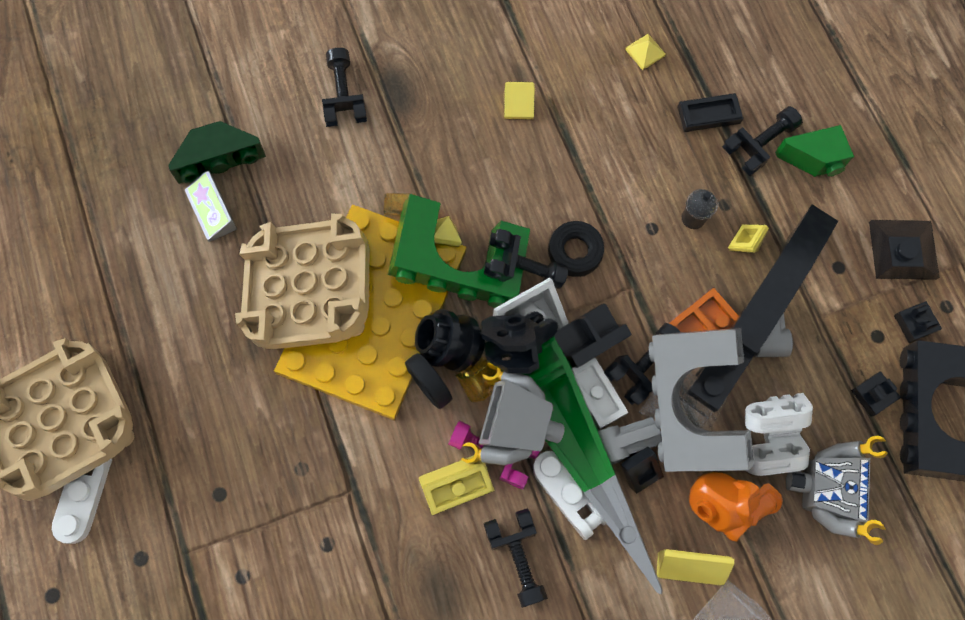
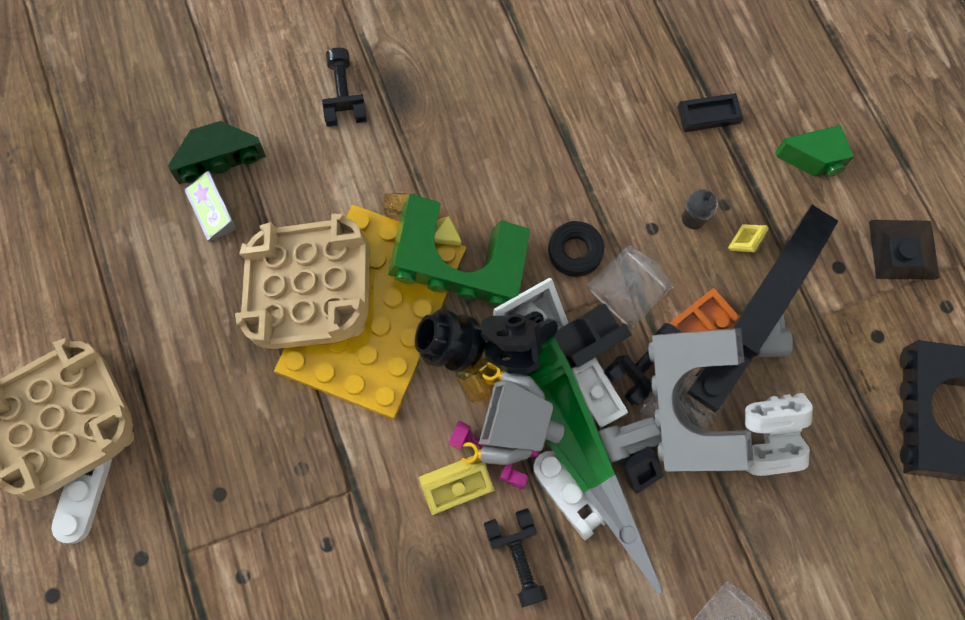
black tyre [405,353,453,409] -> none
black bar [484,229,568,289] -> none
light yellow slope [504,82,535,119] -> none
light yellow slope [625,34,666,70] -> none
light yellow slope [657,549,734,585] -> none
orange head [689,471,783,542] -> none
black bar [722,106,803,176] -> none
torso [786,436,888,545] -> none
black tile [851,371,901,417] -> none
black tile [894,301,942,343] -> none
none -> clear slope [586,245,674,329]

